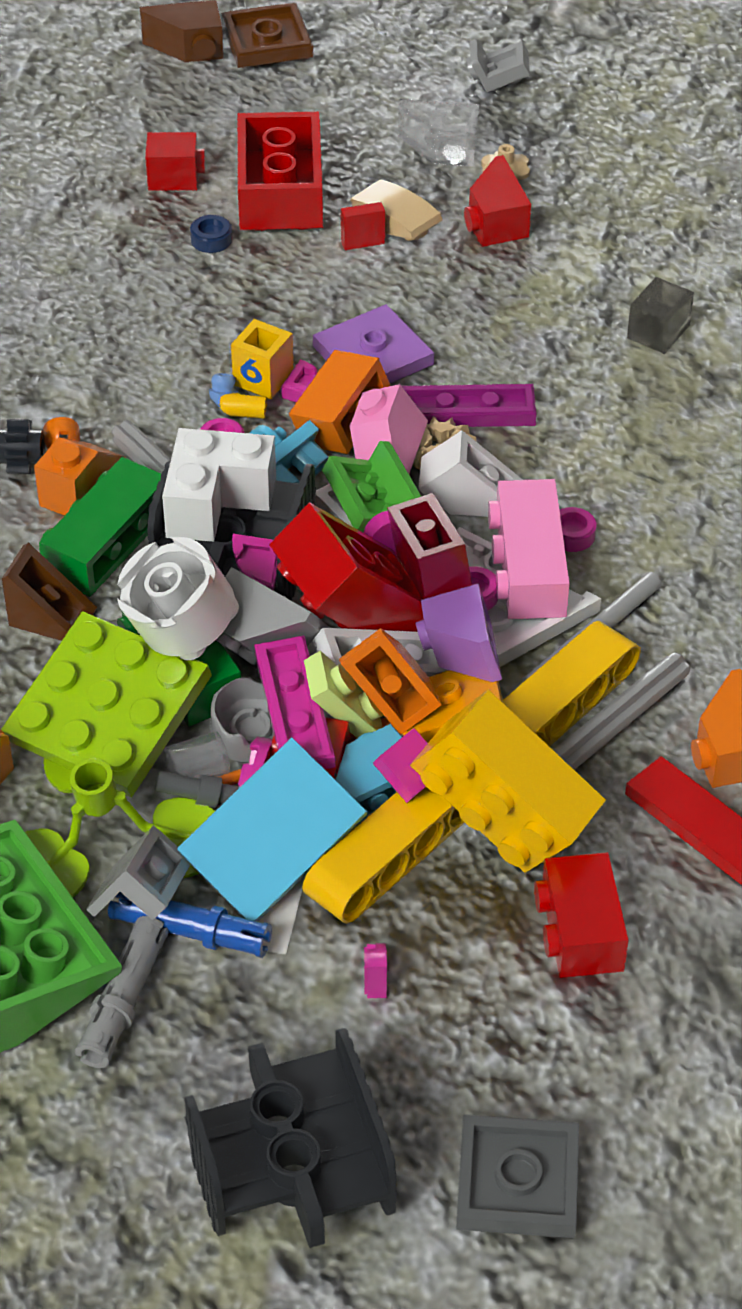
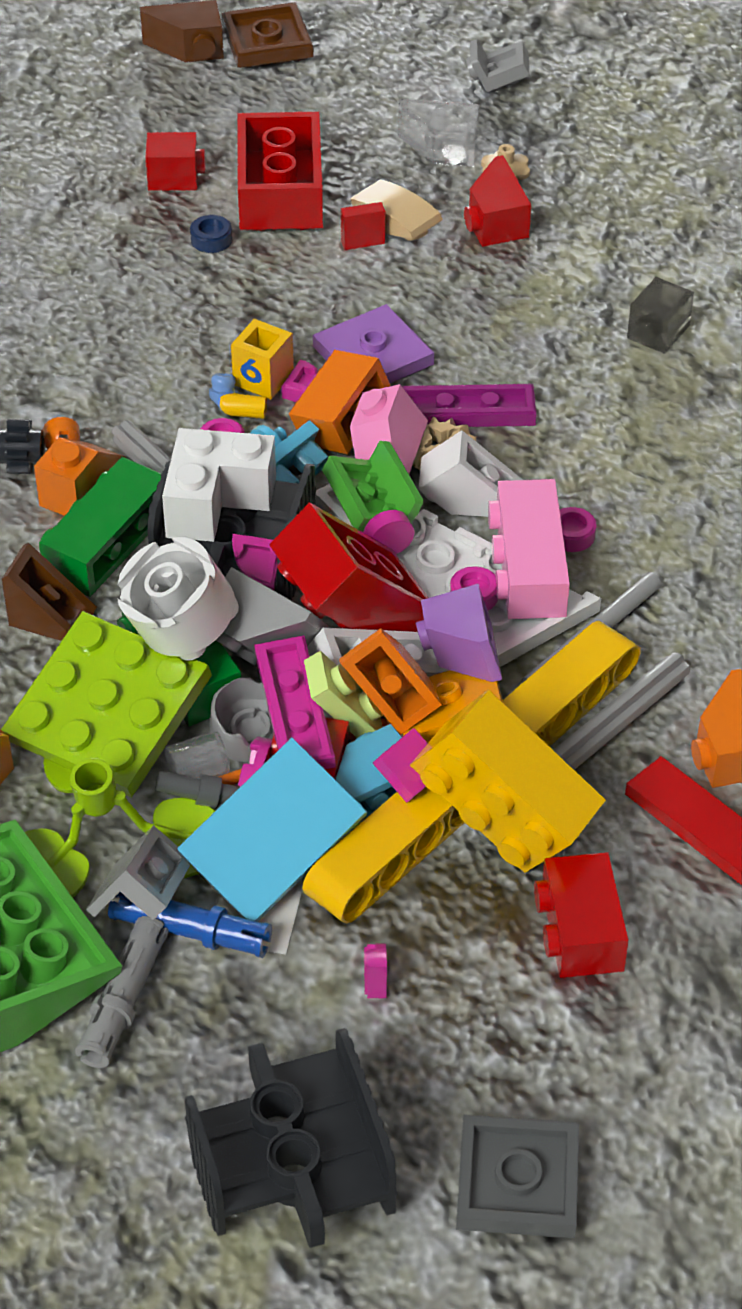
dark red brick [387,493,472,599] -> none

